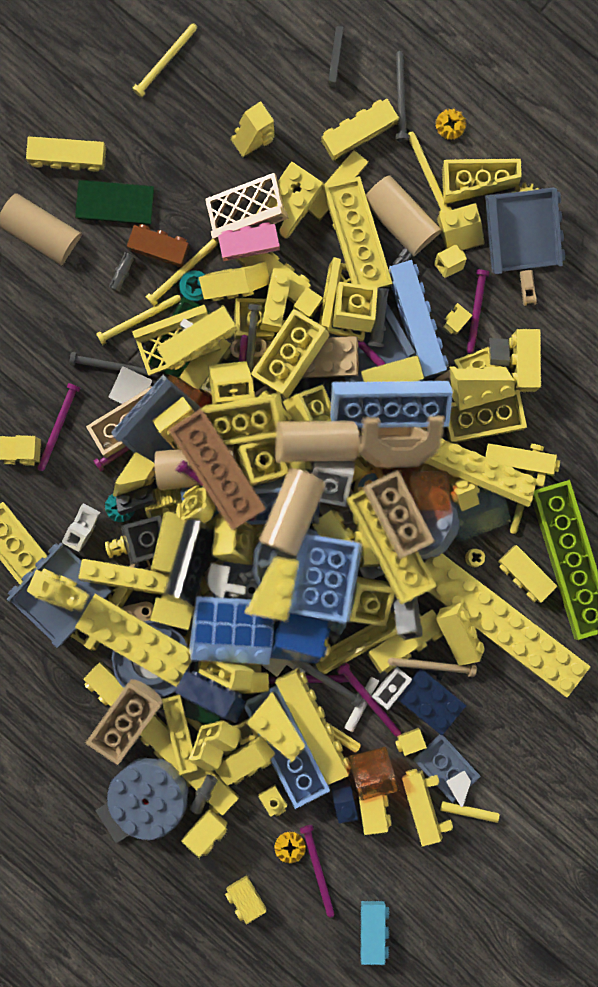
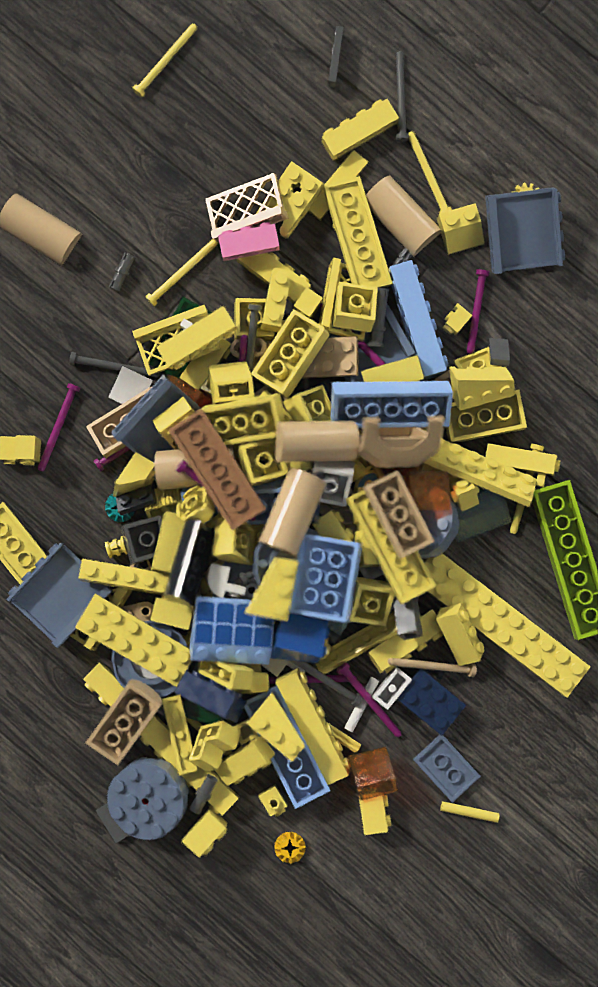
light yellow brick [26,137,106,172] -> none
light yellow brick [27,568,88,611] -> none
white brick [62,503,100,552] -> none
dark green tile [75,180,155,225] -> none
light yellow bar [96,295,181,345] -> none
dark orange brick [127,224,189,268] -> none
teal gear [179,271,205,301] -> none
light yellow wedge [199,261,270,301] -> none
light yellow brick [225,875,267,924] -> none
light yellow wedge [231,102,274,157] -> none
magenta bar [299,825,334,918] -> none
dark blue slope [331,778,358,823] -> none
medium azure brick [361,901,389,965] -> none
light yellow brick [395,728,427,756] -> none
light yellow brick [402,769,453,846] -> none
light yellow brick [434,245,467,278] -> none
yellow gear [436,109,466,139] -> none
light yellow wedge [442,159,521,204] -> none
white sticker [446,771,471,807] -> none
light yellow bush [465,548,485,567] -> none
light yellow brick [498,545,557,603] -> none
light yellow brick [509,329,541,392] -> none
tan bar [520,270,537,306] -> none

